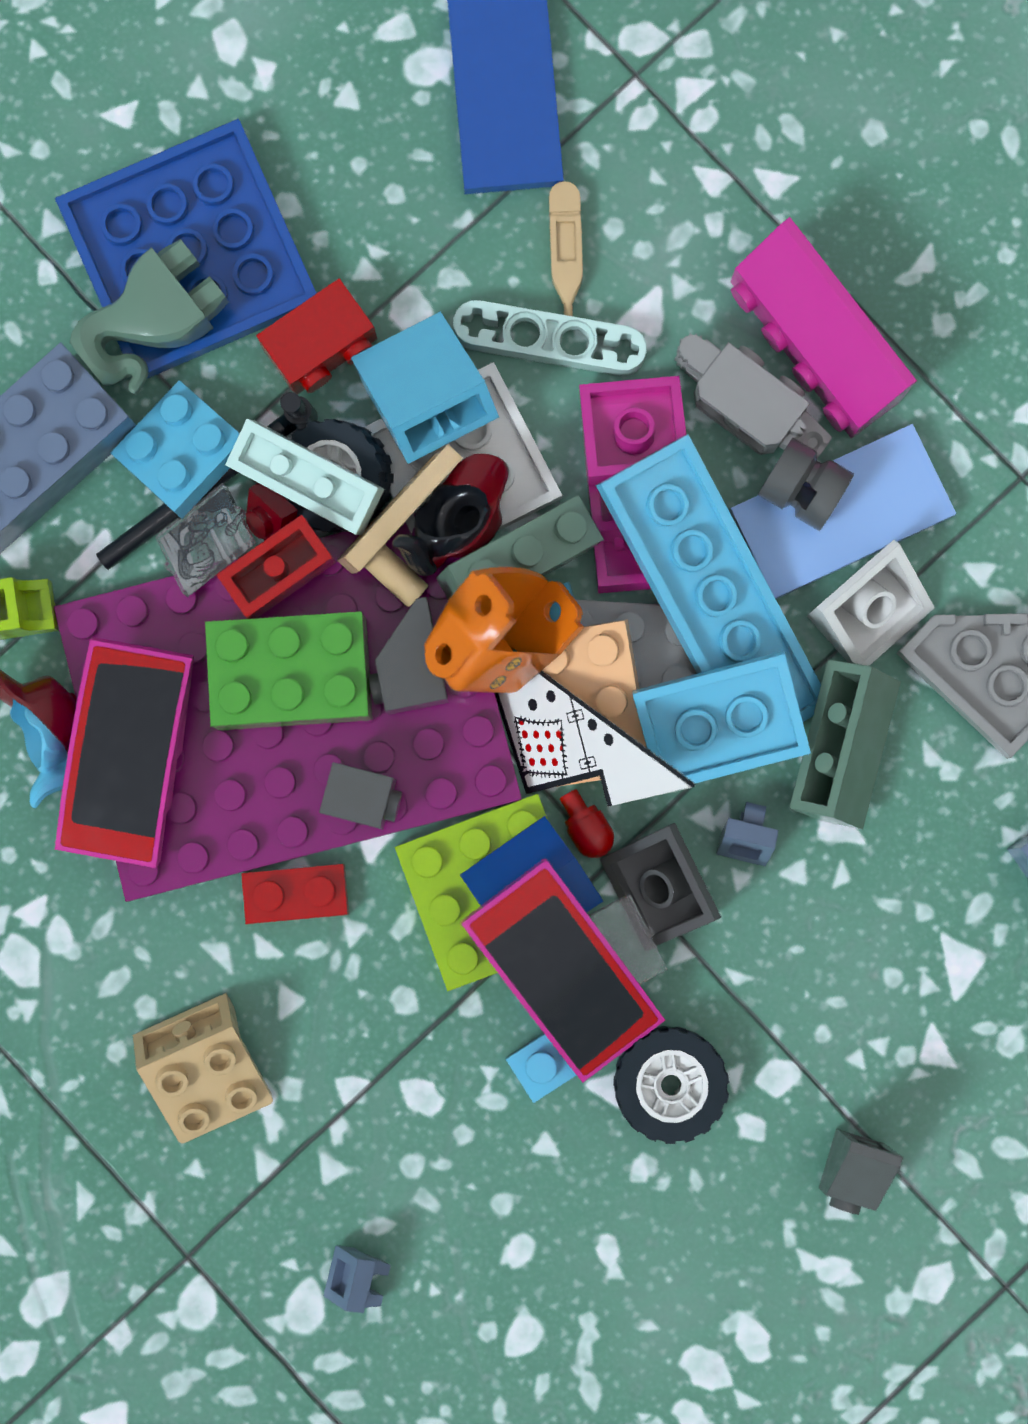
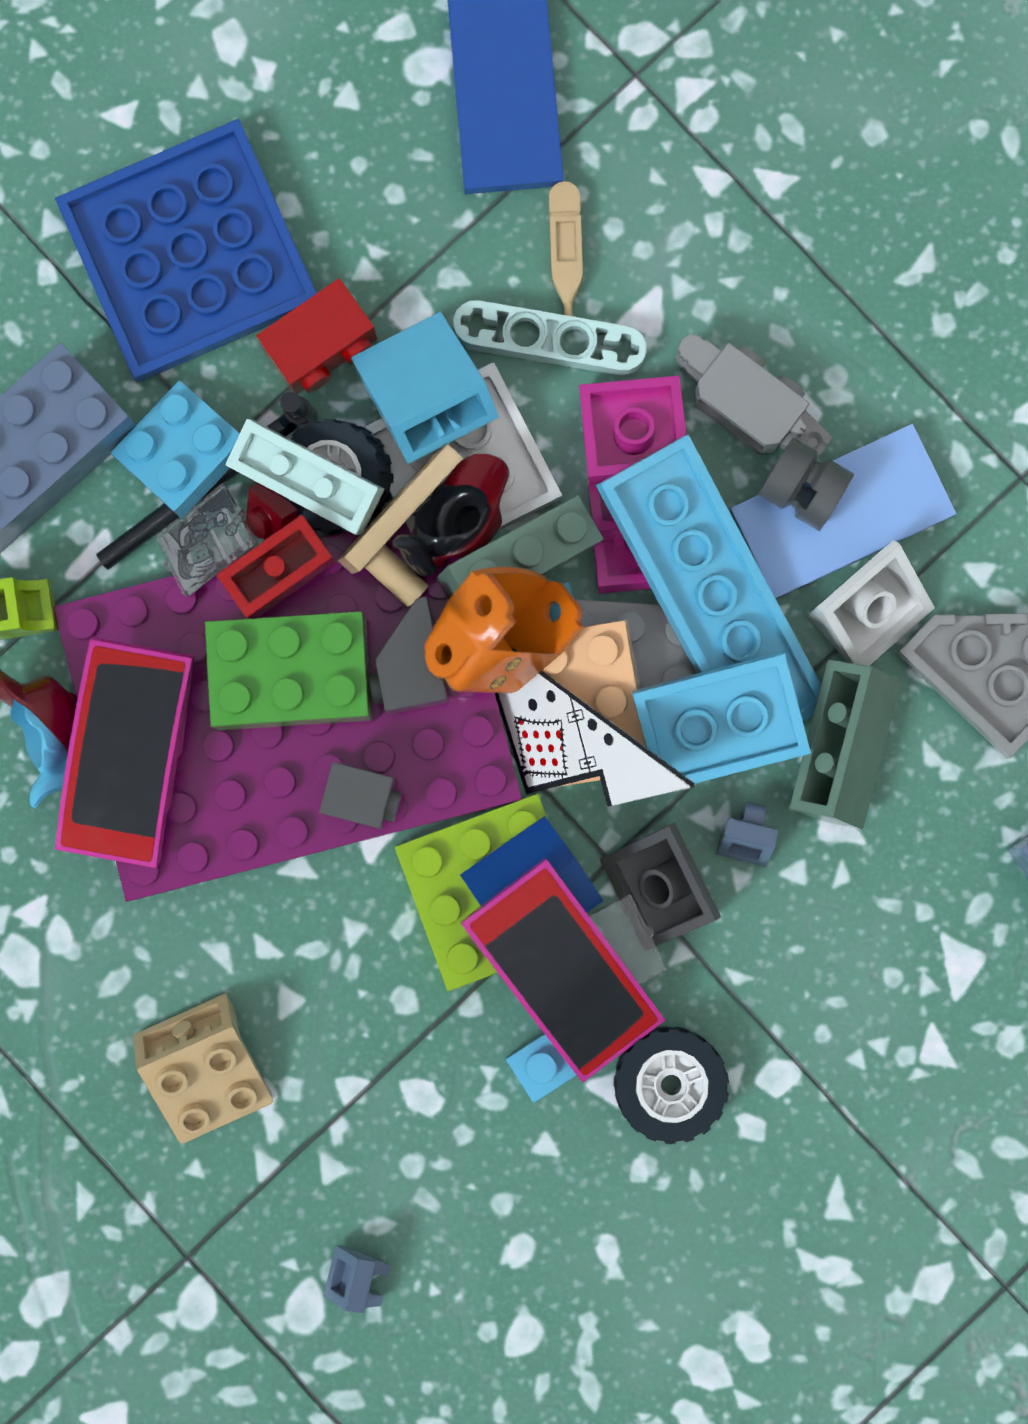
sand green hips [70,239,229,395] -> none
red plate [241,864,349,924] -> none
red cylinder [559,789,614,858] -> none
dark pink slope [730,217,917,439] -> none
dark grey slope [819,1129,903,1215] -> none

